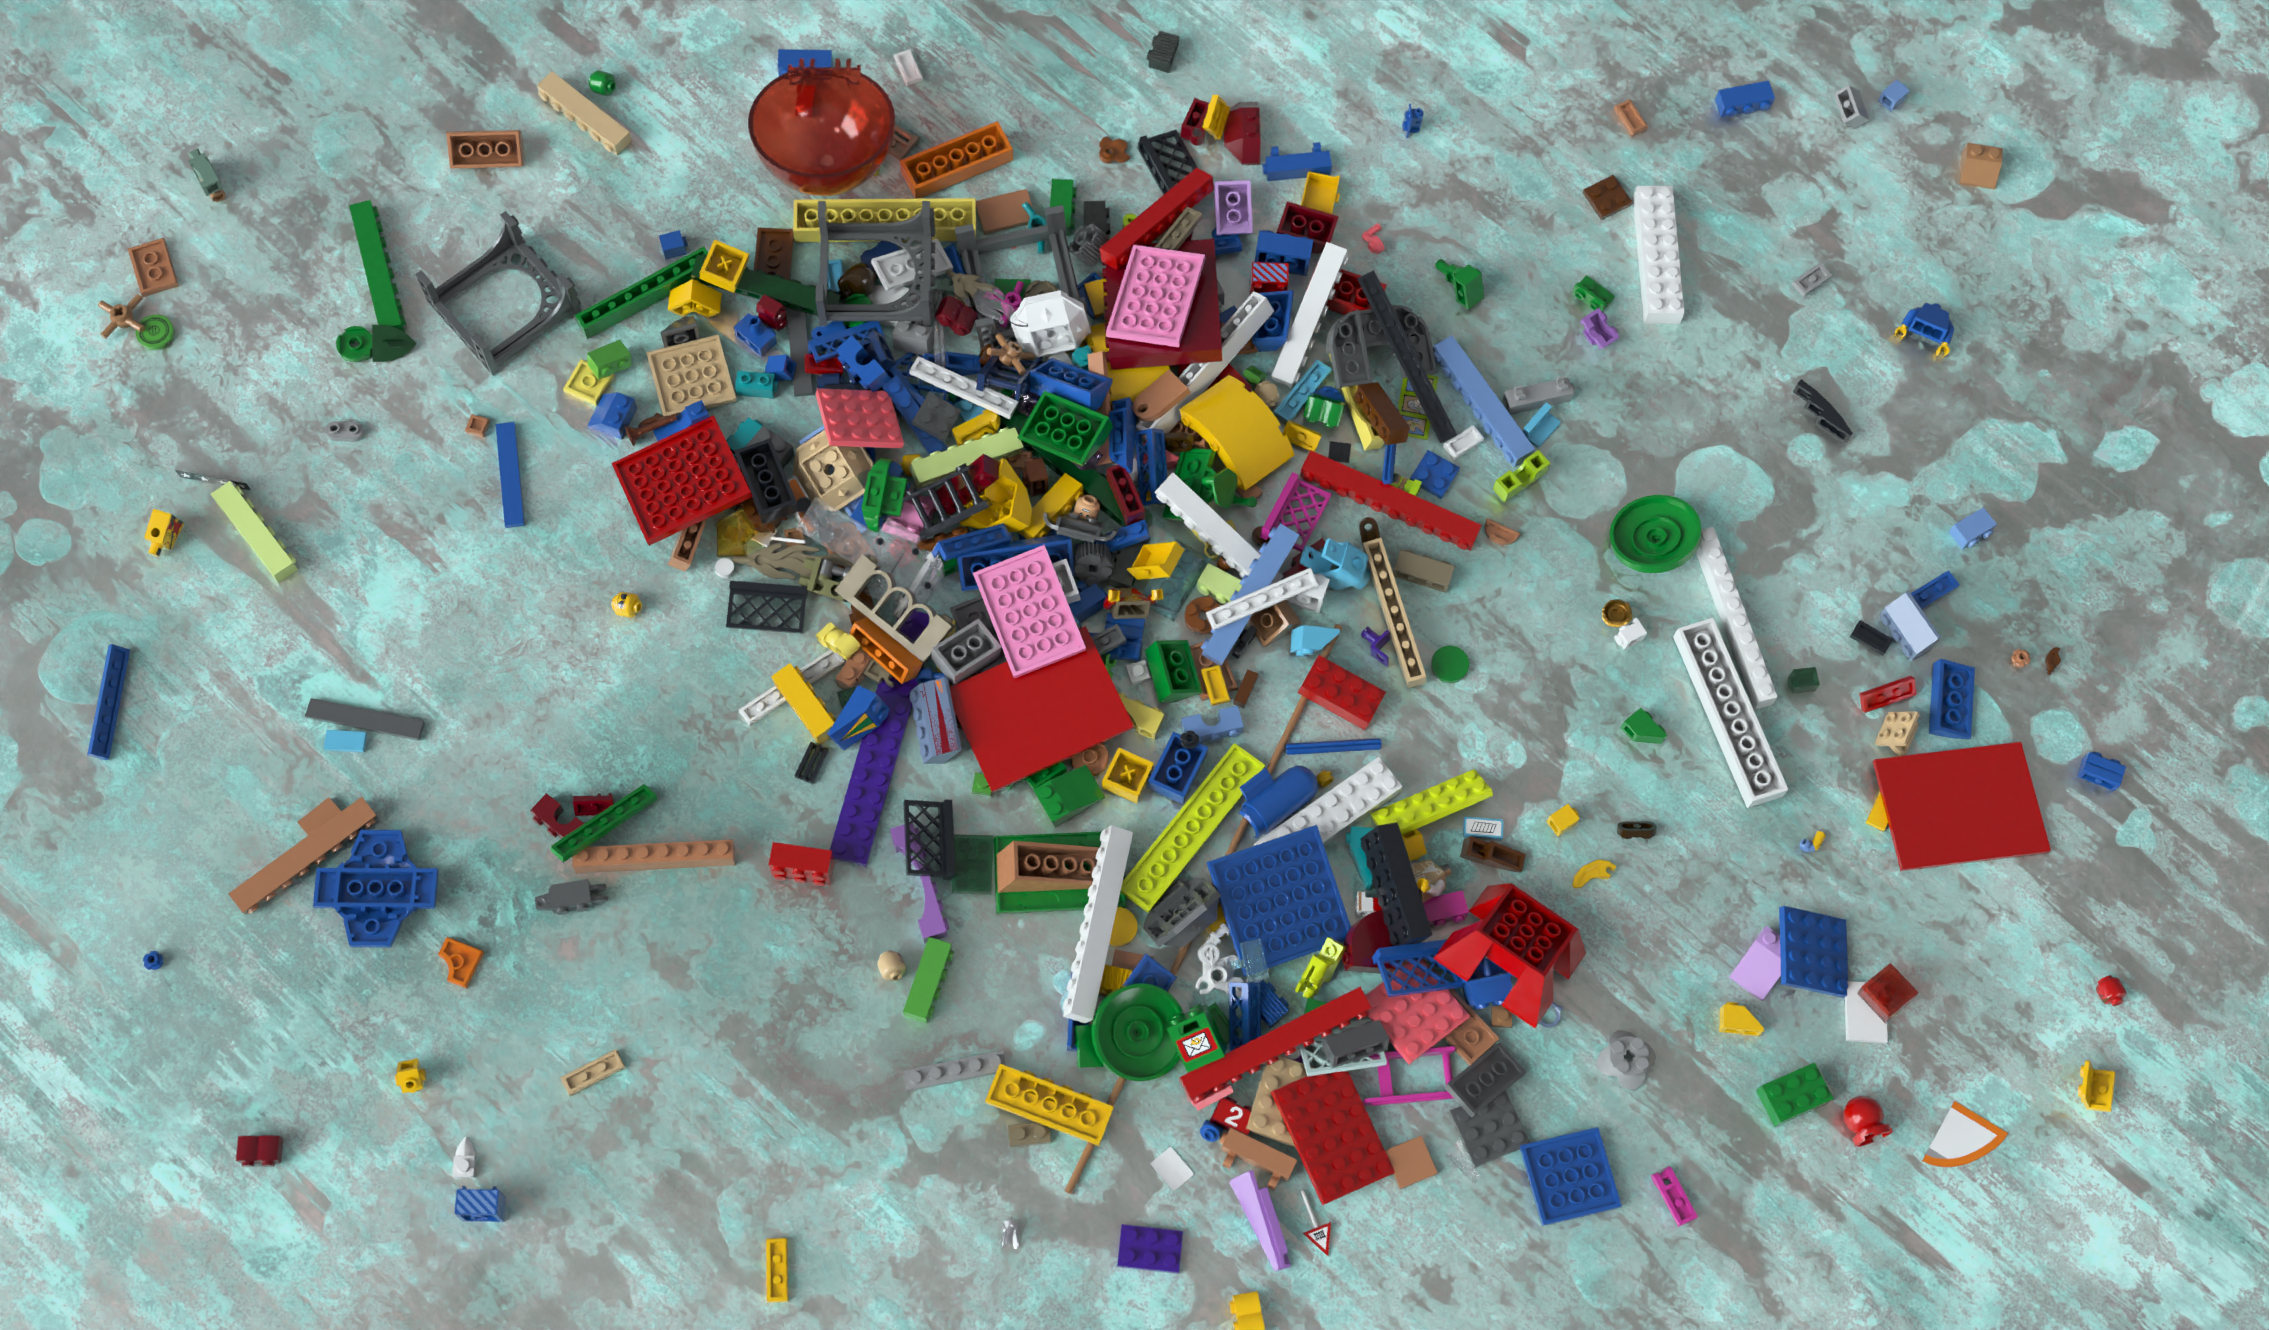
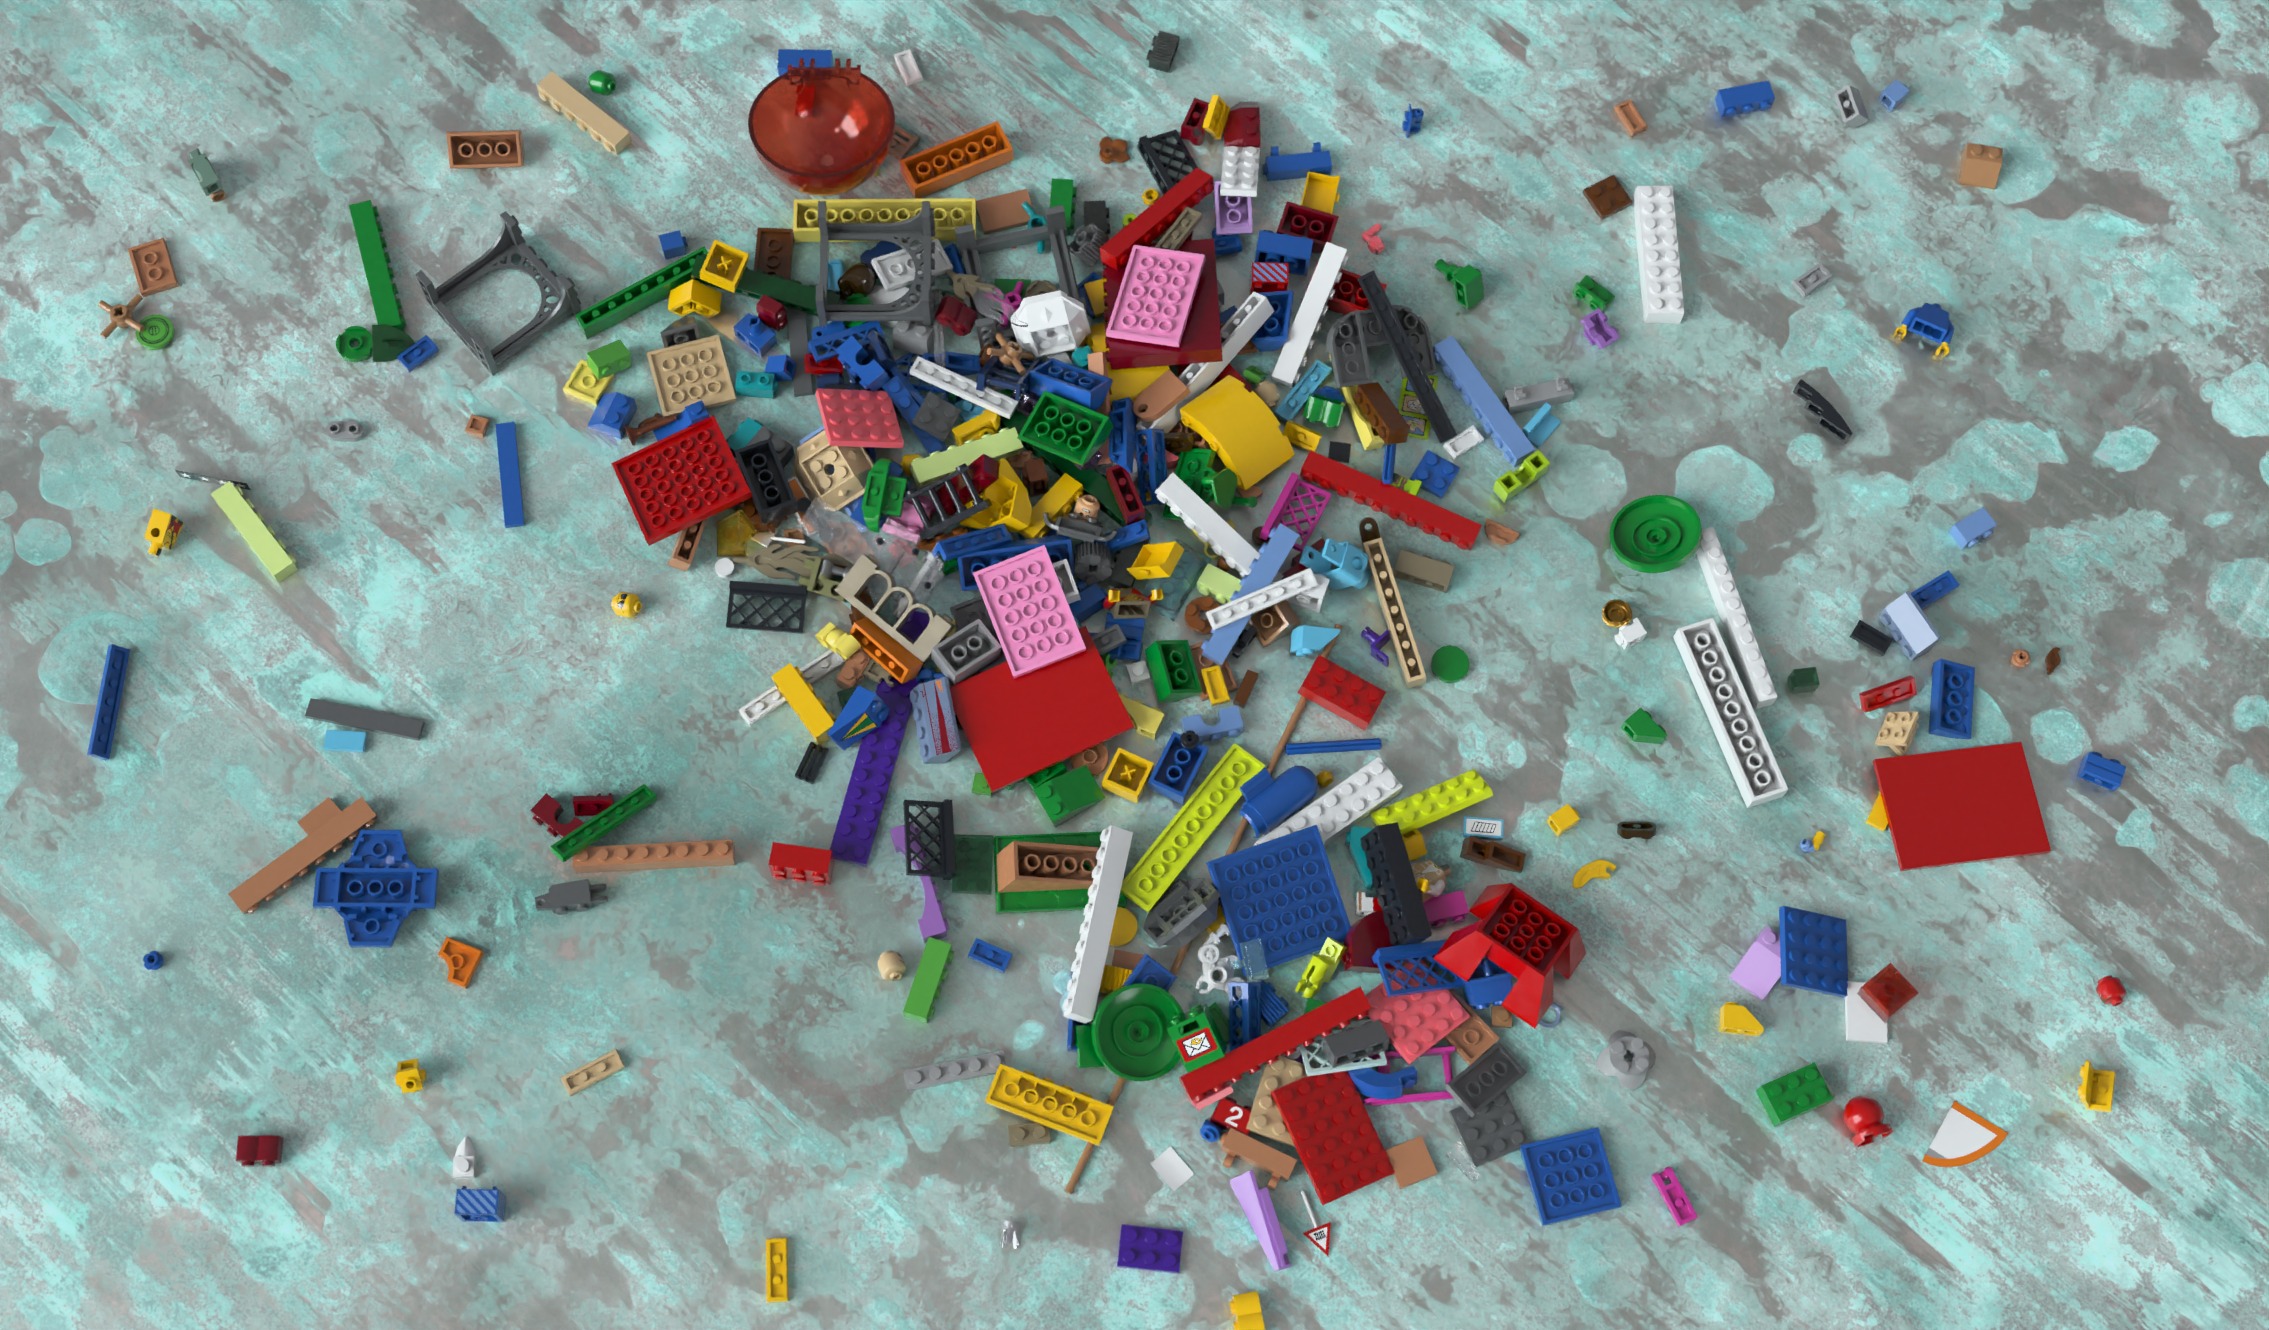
none -> blue plate [397,335,439,372]
none -> blue plate [968,938,1013,973]
none -> yellow plate [1142,188,1160,205]
none -> white plate [1220,146,1260,197]
none -> blue arch [1348,1059,1417,1100]

